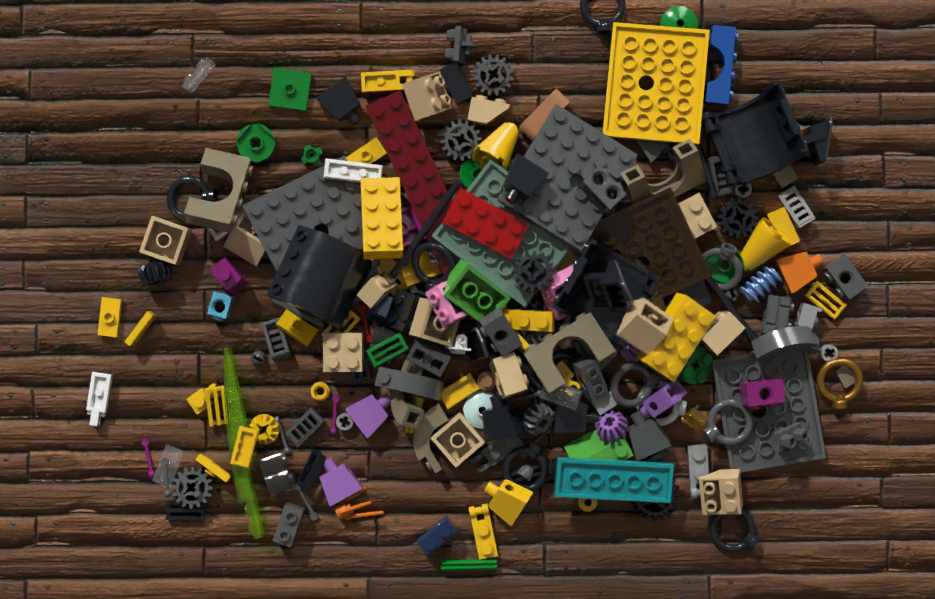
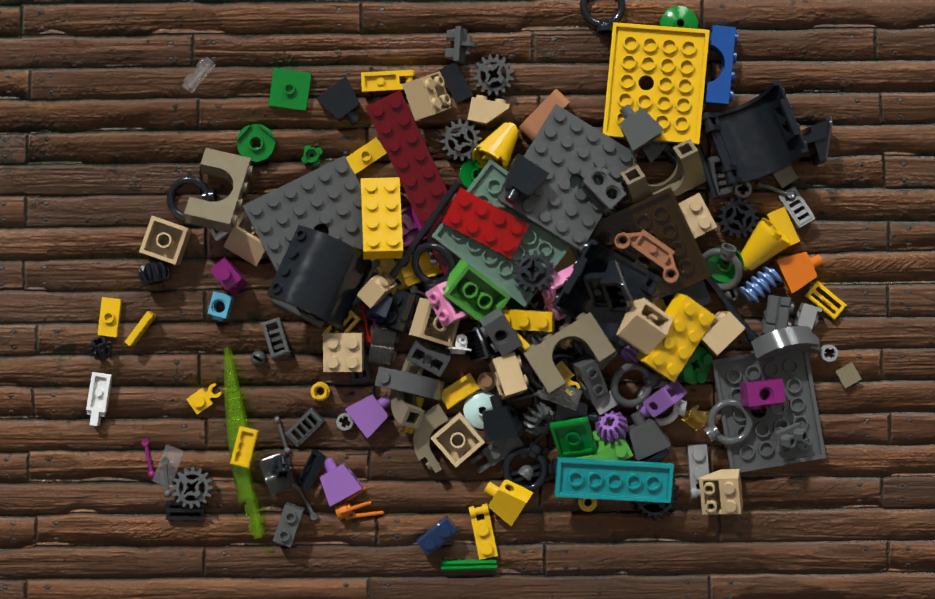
yellow plate [195,454,232,482] -> none
yellow tile [205,386,229,427] -> none
yellow gear [249,414,279,445] -> none
yellow plate [275,309,318,347] -> none
white tile [323,159,383,183] -> none
magenta hinge [330,395,340,435] -> none
green tile [366,332,409,367] -> none
black piece [709,509,759,552] -> none
pearl gold piece [817,358,863,409] -> none
dark grey brick [823,255,868,300] -> none
none -> black gear [88,337,113,361]
none -> black gear [268,455,294,479]
none -> green plate [549,416,597,457]
none -> nougat plate [614,229,679,283]
none -> dark grey torso [619,104,664,154]
none -> dark grey hinge [756,180,795,199]

